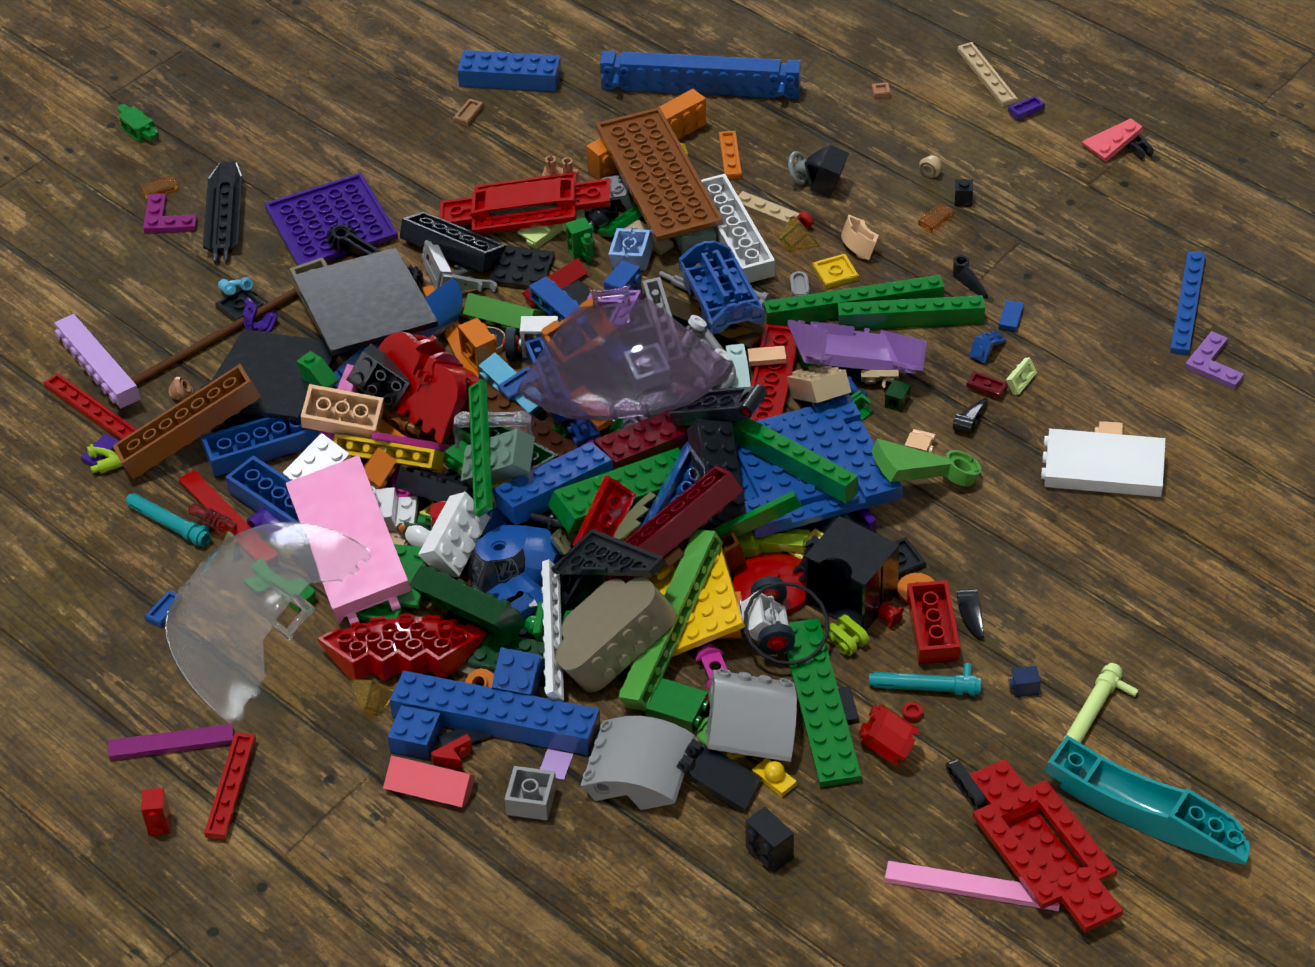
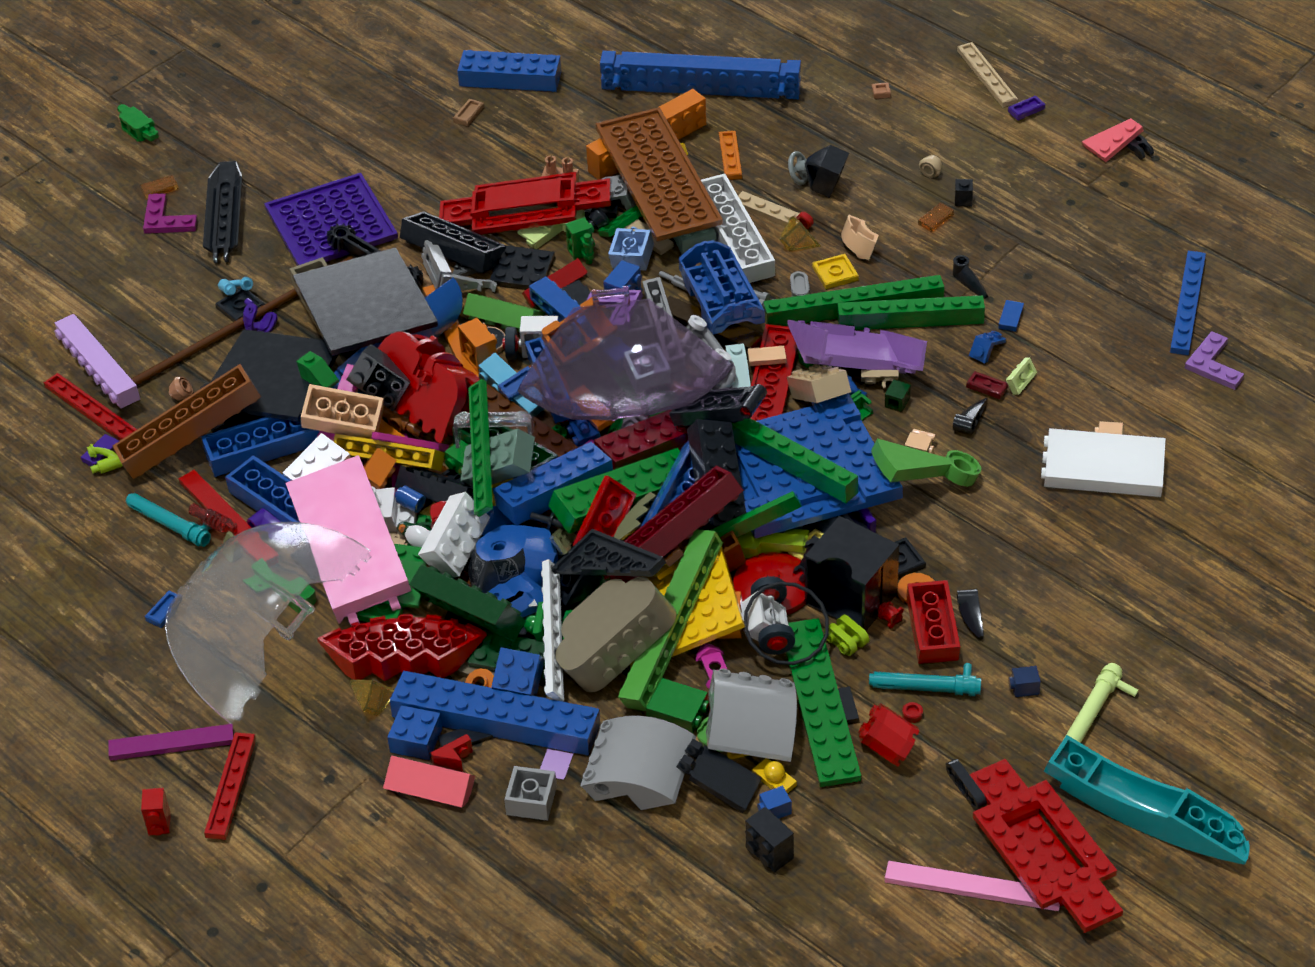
none -> blue brick [395,485,426,513]
none -> blue brick [757,786,792,819]

